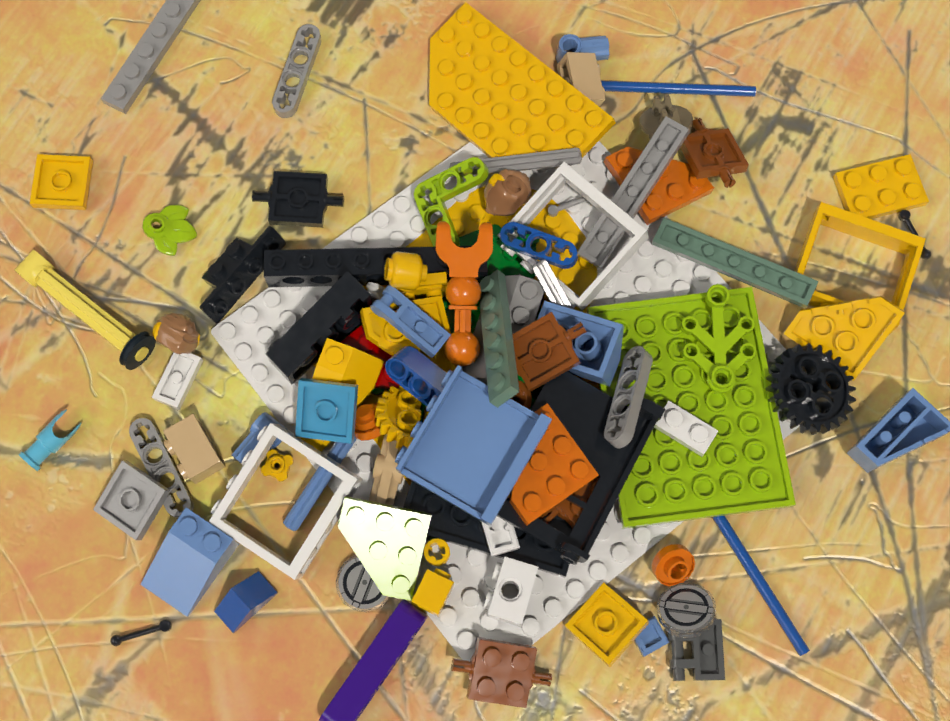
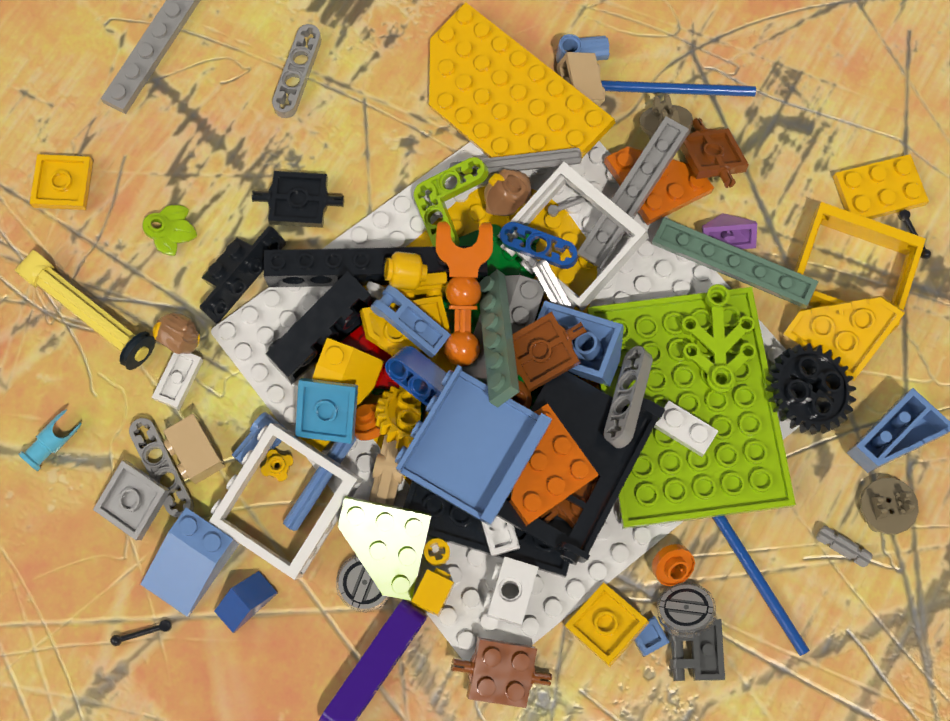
none -> medium lavender slope [702,213,757,249]
none -> light grey axle [816,526,873,567]
none -> dark tan plate [860,478,919,535]

